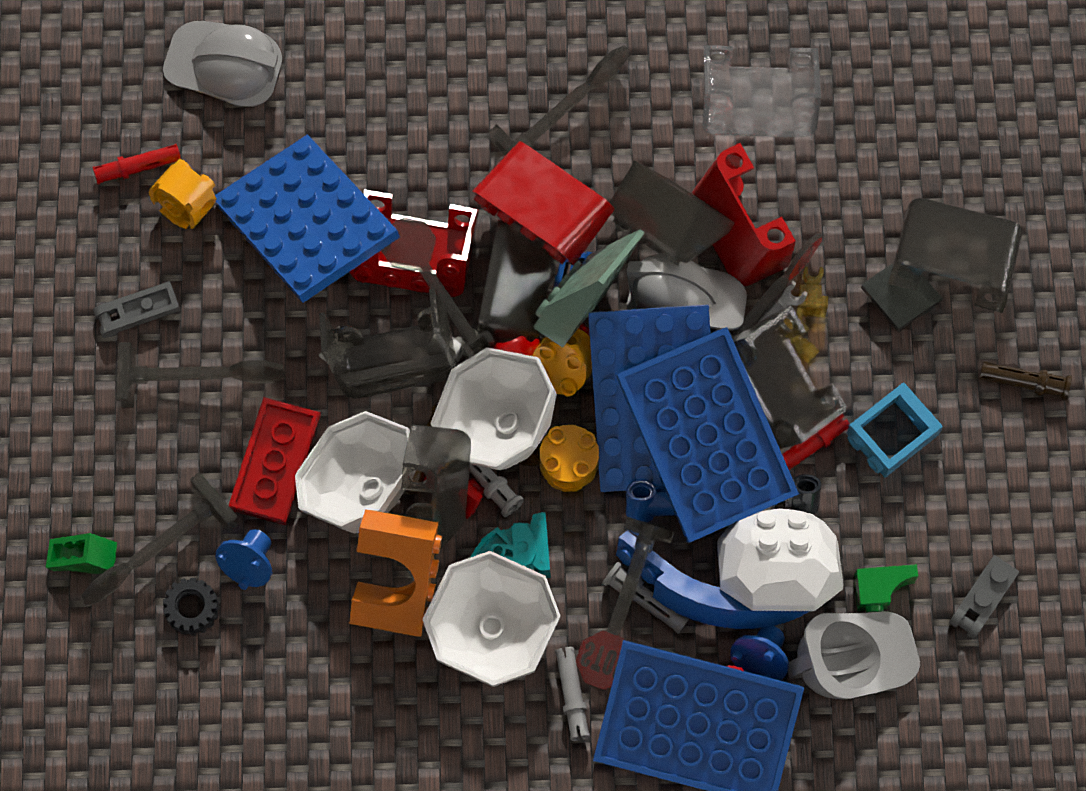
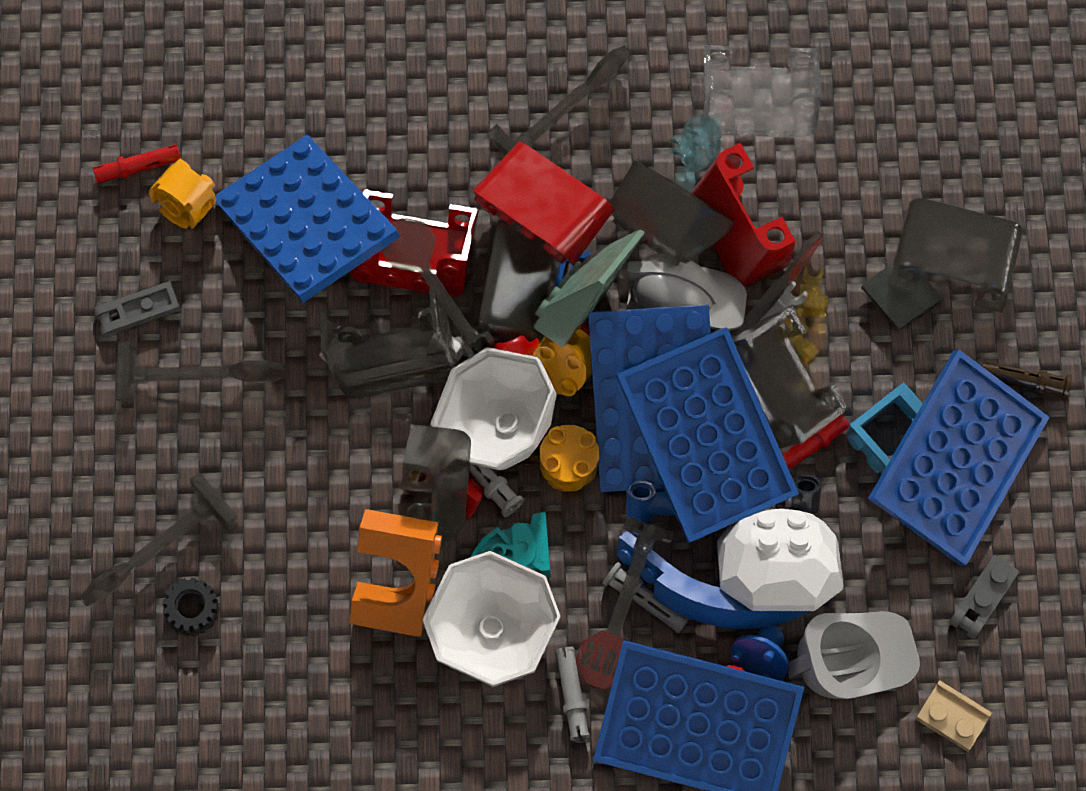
green arch [46,533,117,574] -> none
light grey piece [163,21,282,107] -> none
blue piece [215,529,272,590] -> none
red plate [228,397,321,525] -> none
white rock [295,411,417,534] -> none
green arch [853,564,918,613] -> none
none -> clear light blue plate [671,114,723,172]
none -> blue plate [868,349,1049,566]
none -> tan plate [916,680,992,752]

